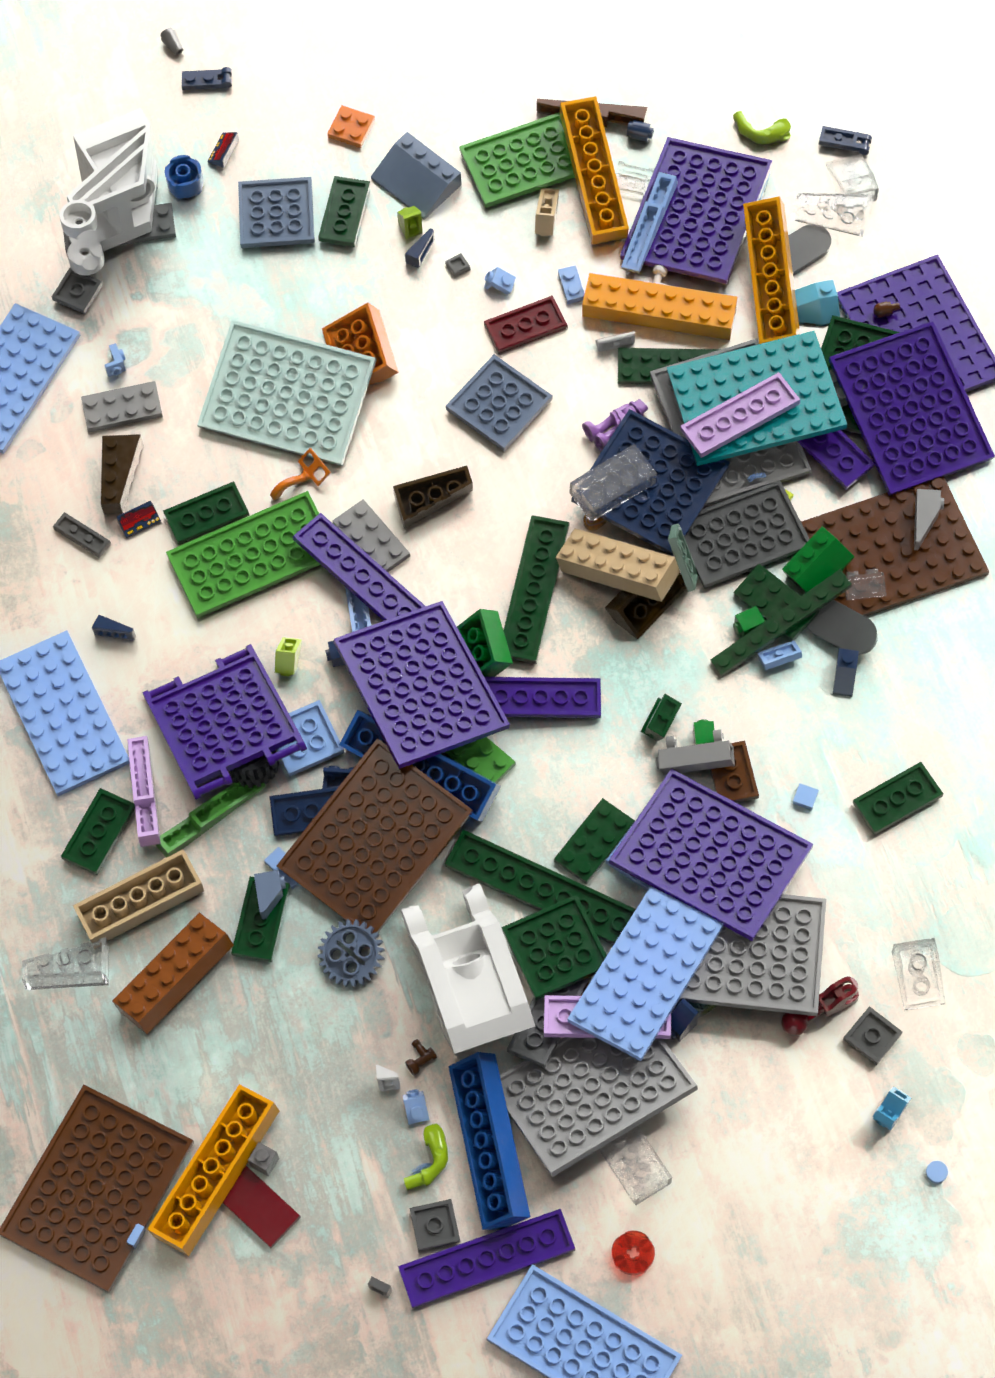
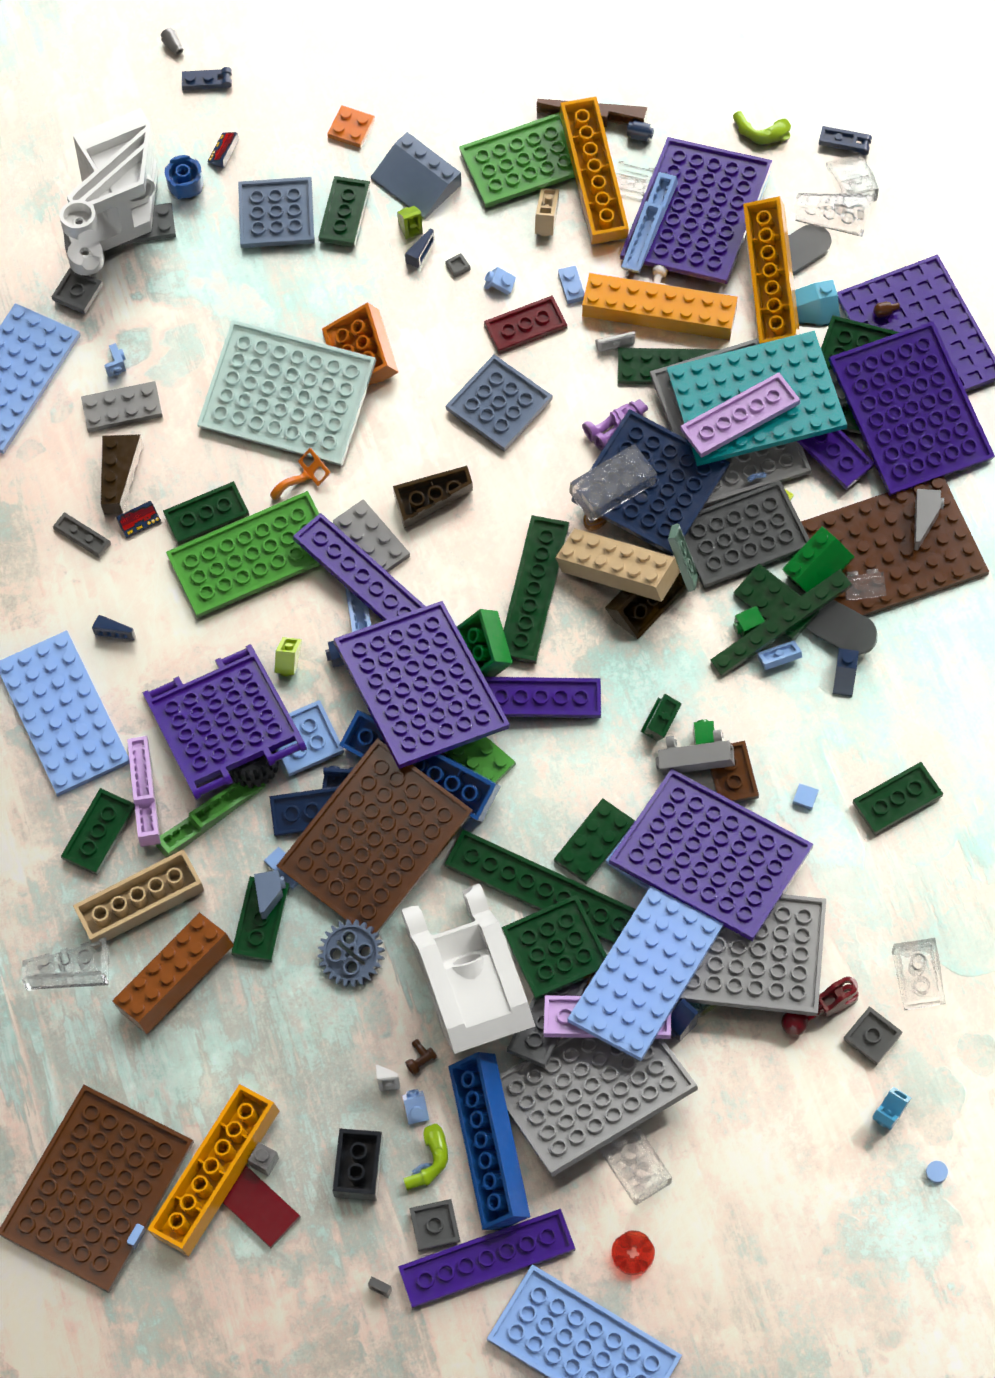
none -> black brick [332,1128,383,1201]

